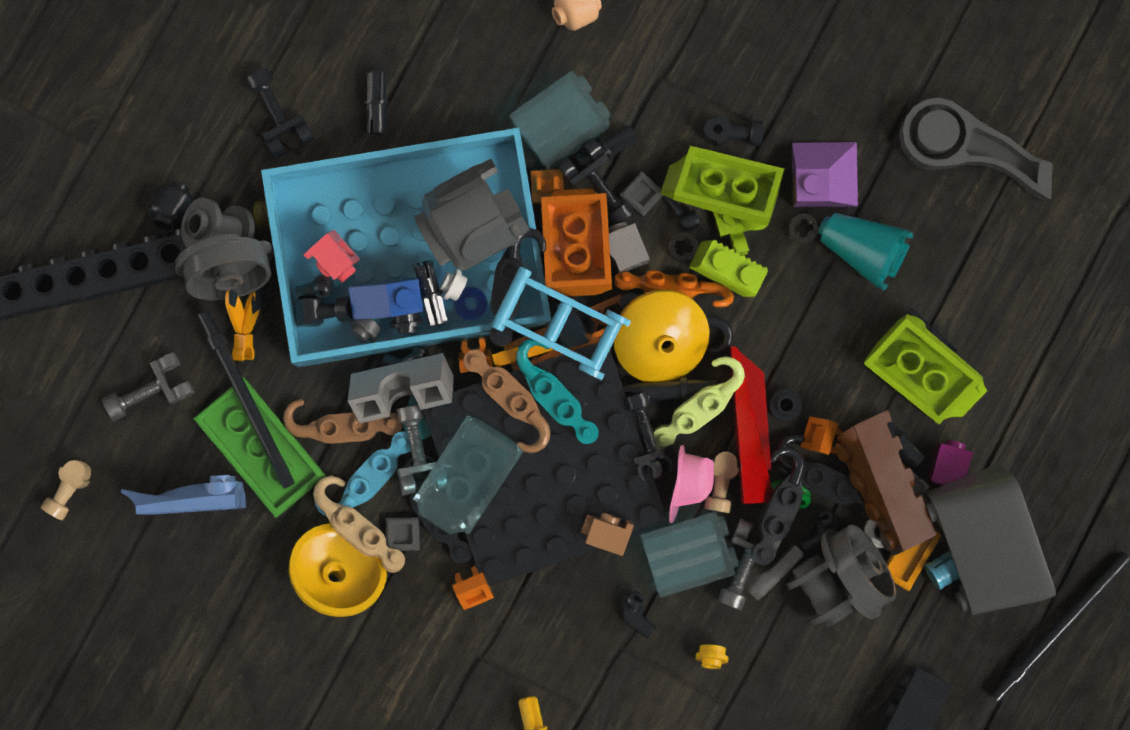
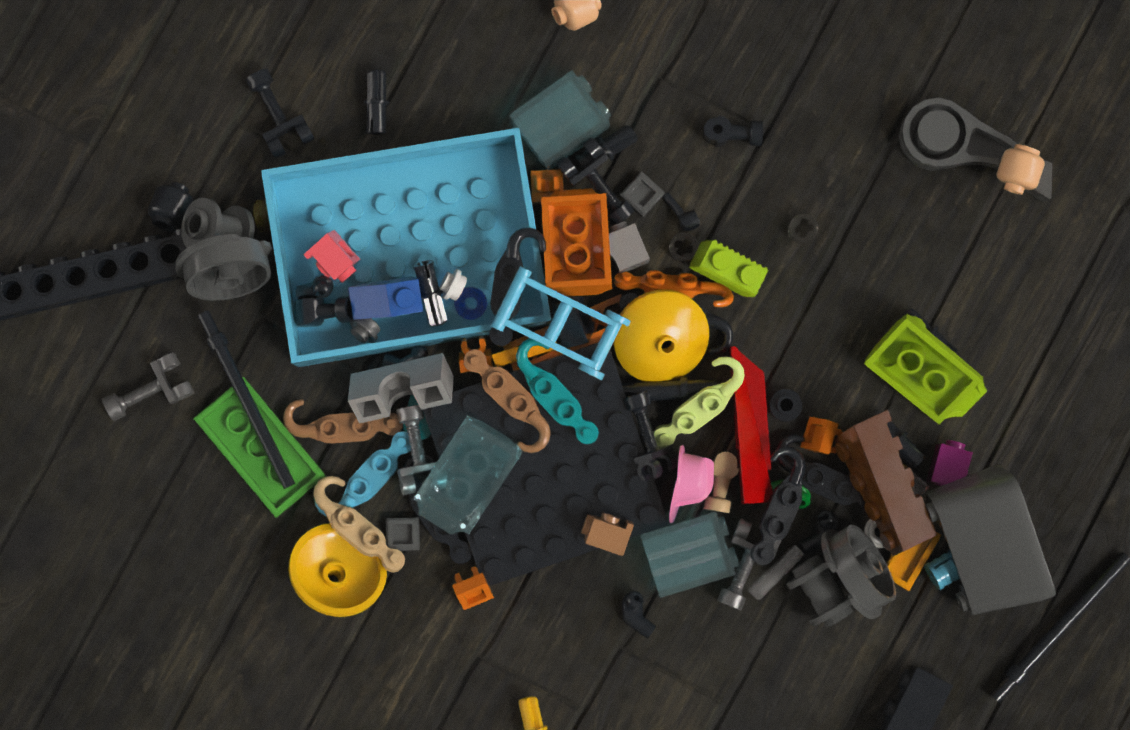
tan leg [40,460,91,520] -> none
medium blue slope [121,475,246,515] -> none
light orange piece [225,289,262,361] -> none
black plate [390,312,423,333] -> none
dark grey piece [414,159,530,271] -> none
lime slope [660,146,784,231] -> none
yellow plate [695,645,728,669] -> none
lime plate [713,212,749,255] -> none
medium lavender slope [792,142,858,207] -> none
teal cone [818,213,913,291] -> none
none -> light nougat head [997,144,1045,195]

